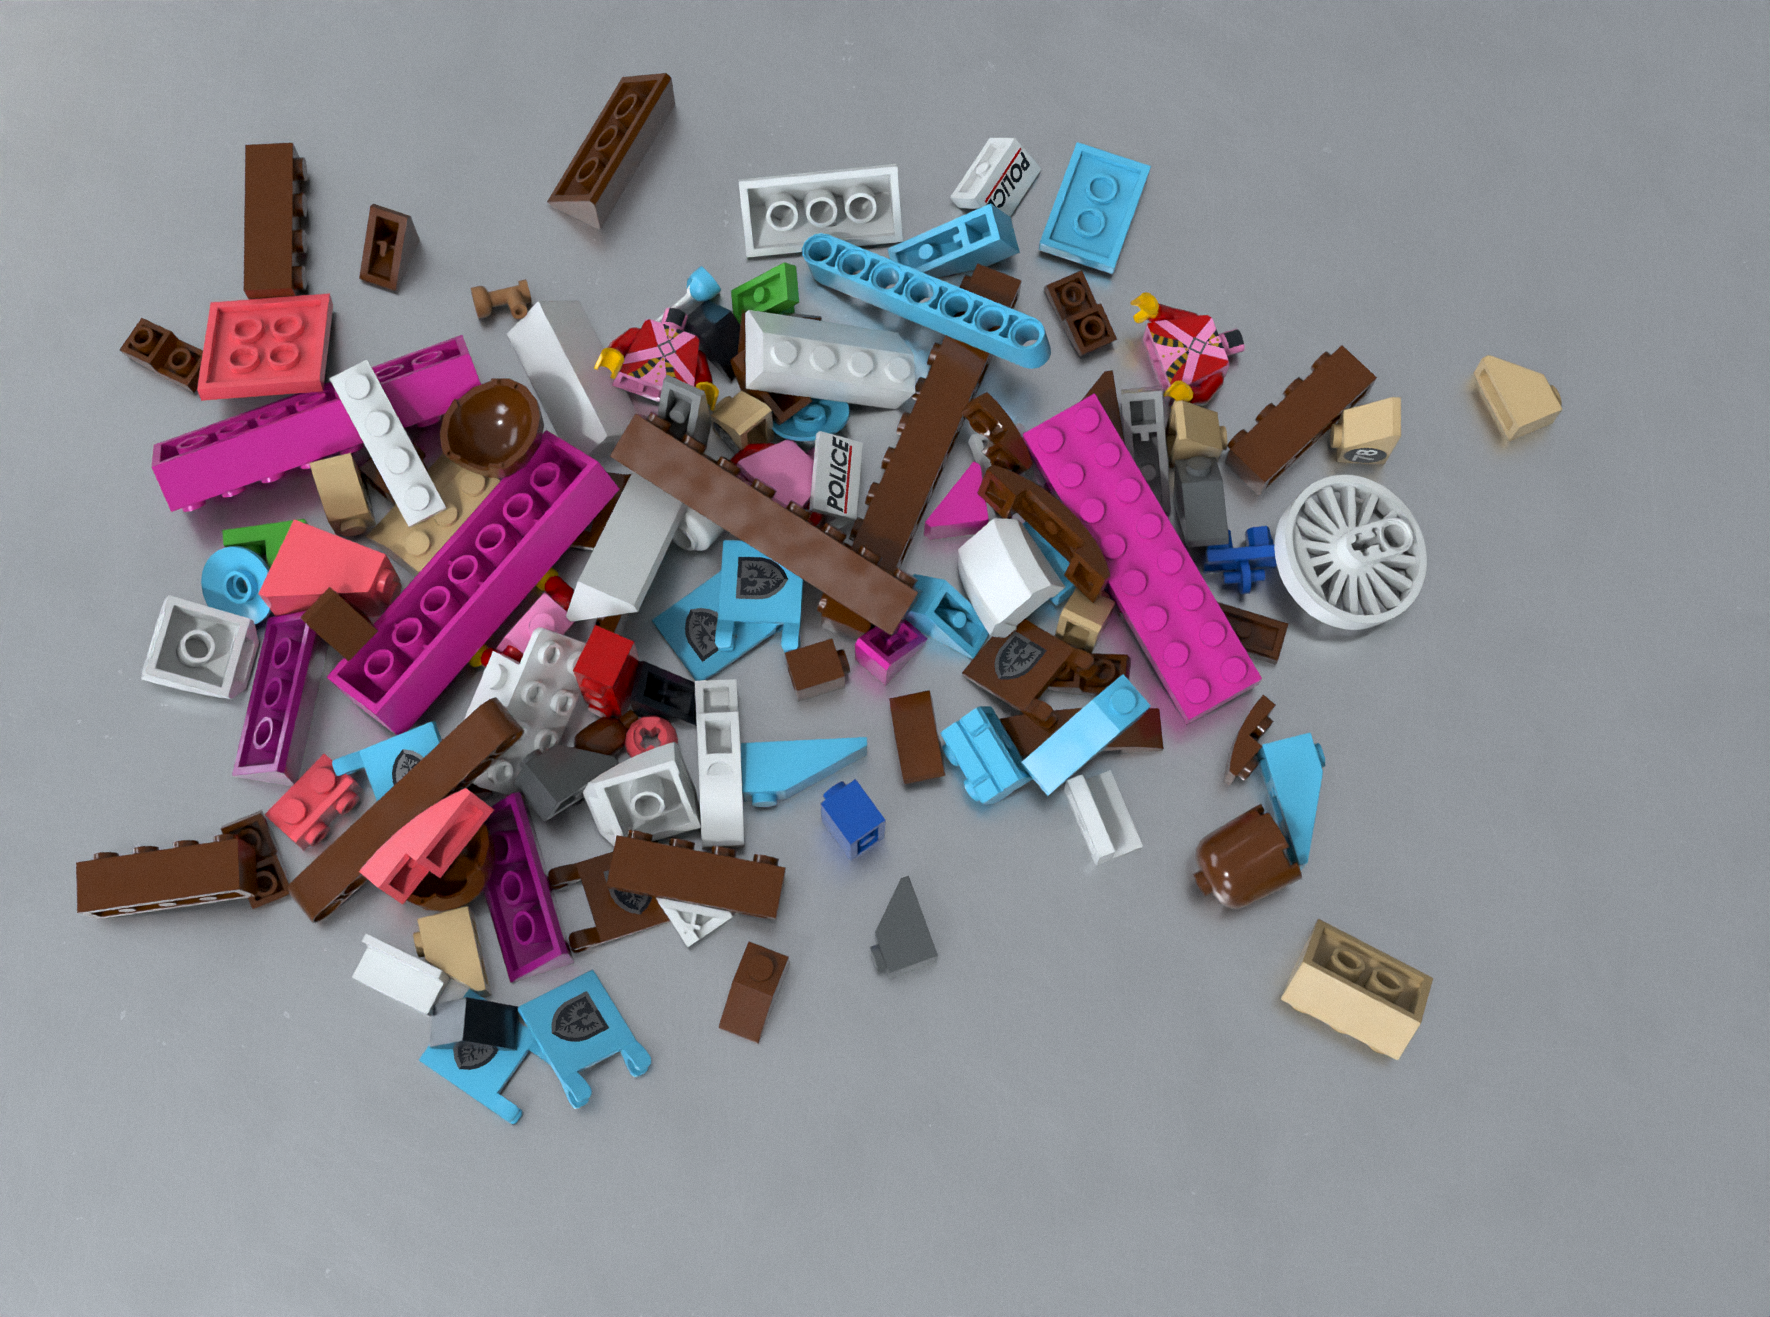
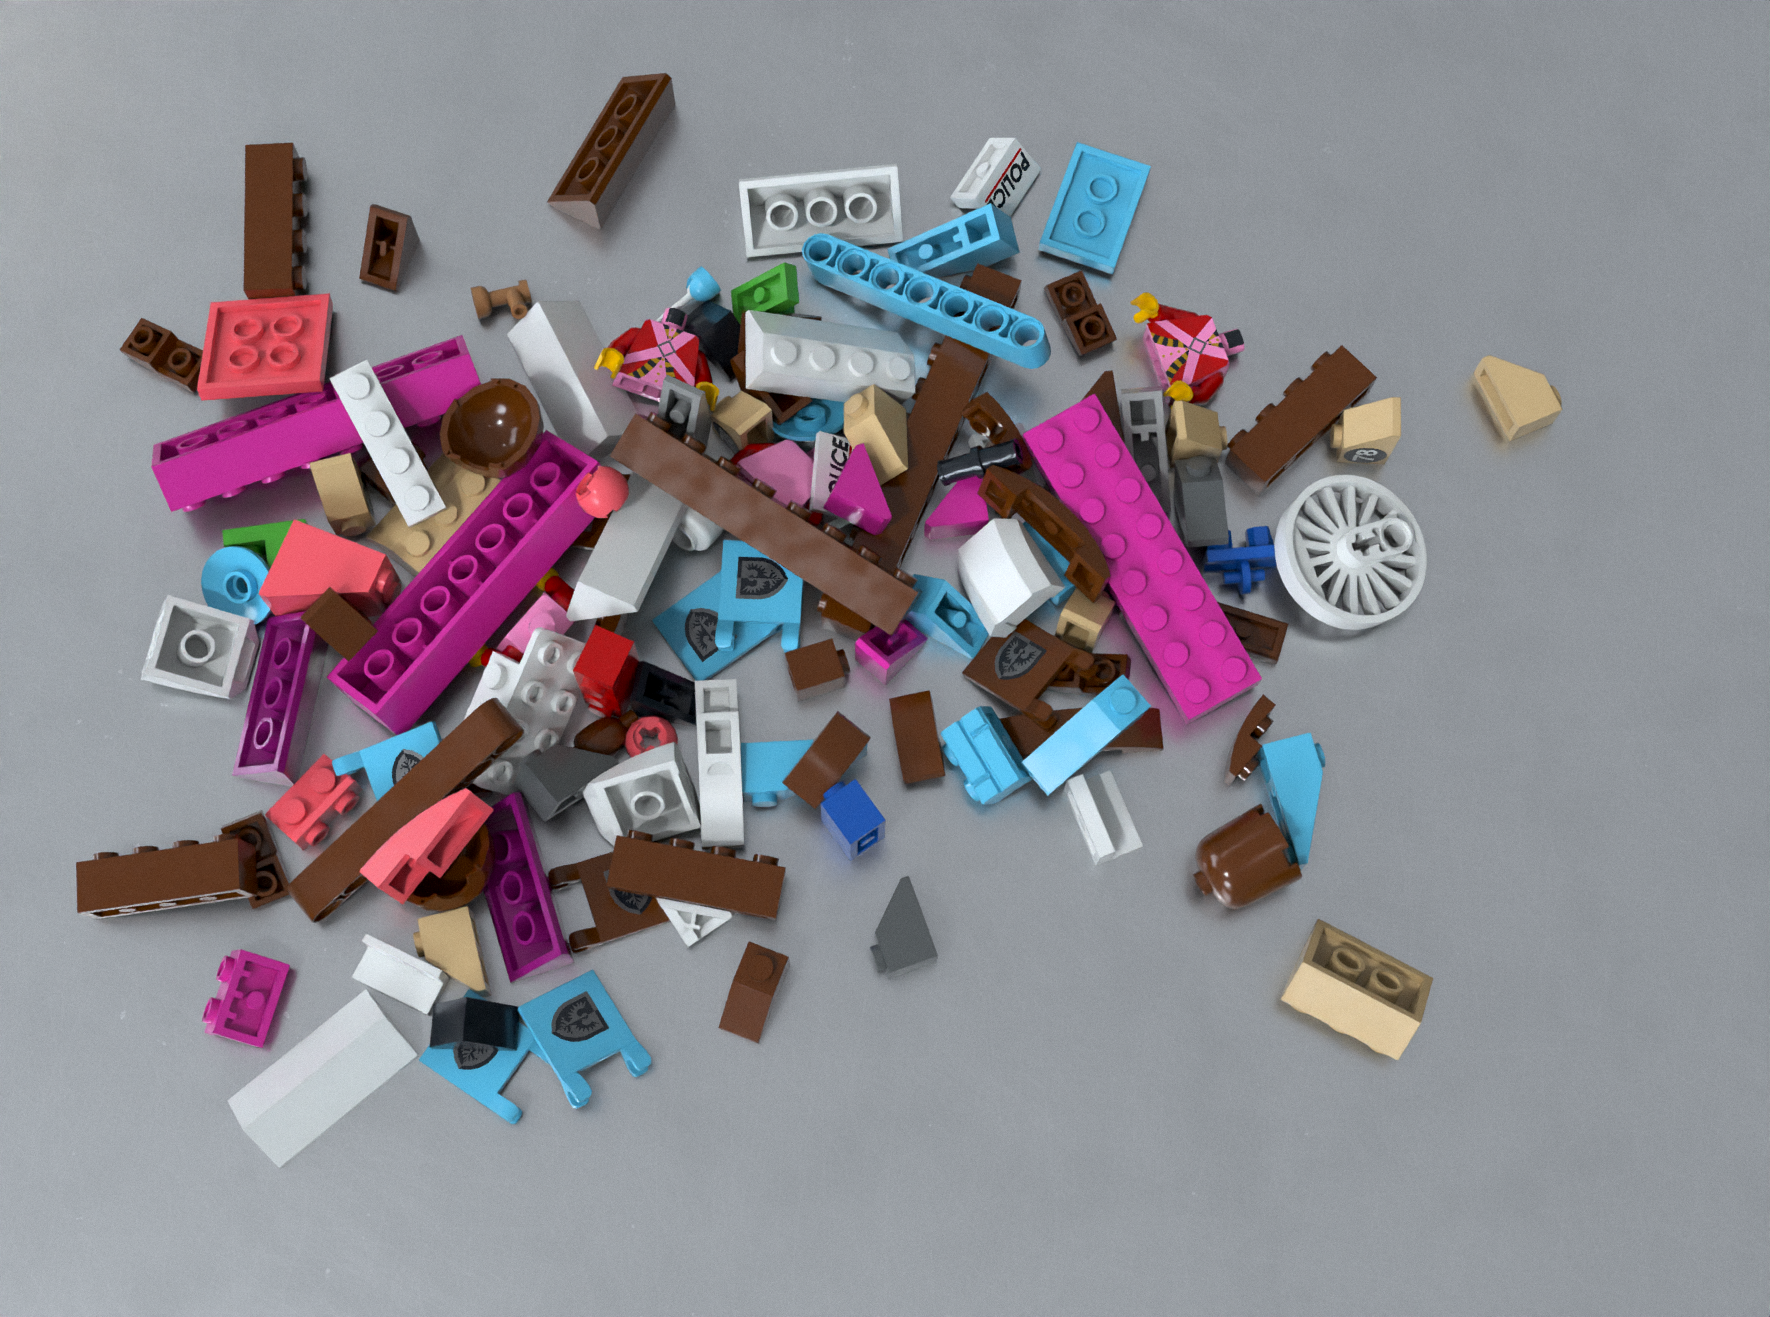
none -> dark pink bracket [202,949,290,1048]
none -> white slope [227,989,419,1168]
none -> coral piece [576,466,629,518]
none -> reddish brown slope [782,711,871,809]
none -> dark pink slope [823,443,892,535]
none -> tan slope [844,384,908,486]
none -> black pin [937,438,1023,486]

